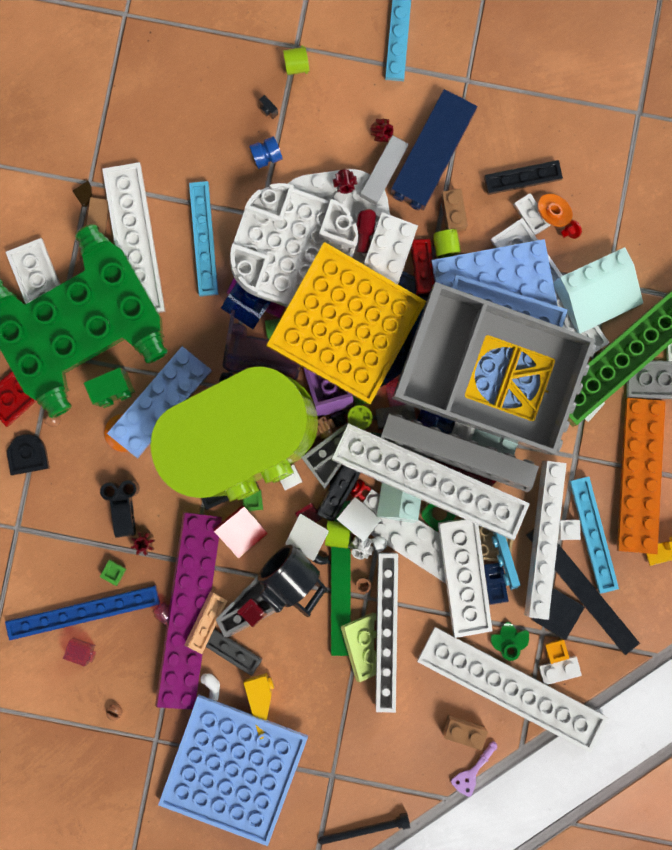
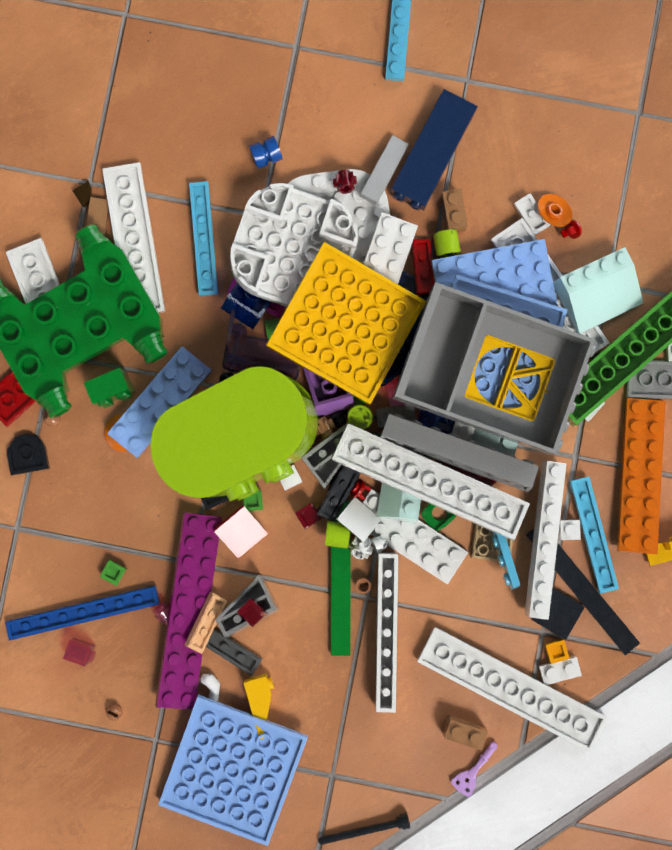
black piece [100,480,140,538] -> none
dark red gear [131,532,155,556] -> none
black piece [258,545,330,617] -> none
black plate [259,95,278,119] -> none
lime piece [283,45,310,75] -> none
white sticker [286,514,329,561] -> none
yellowish green wing [341,612,376,682] -> none
dark red arm [356,209,376,253] -> none
dark red gear [370,118,394,142] -> none
white plate [438,518,492,638] -> none
black plate [484,160,563,195] -> none
dark blue slope [484,563,509,605] -> none
green plate [491,622,529,661] -> none

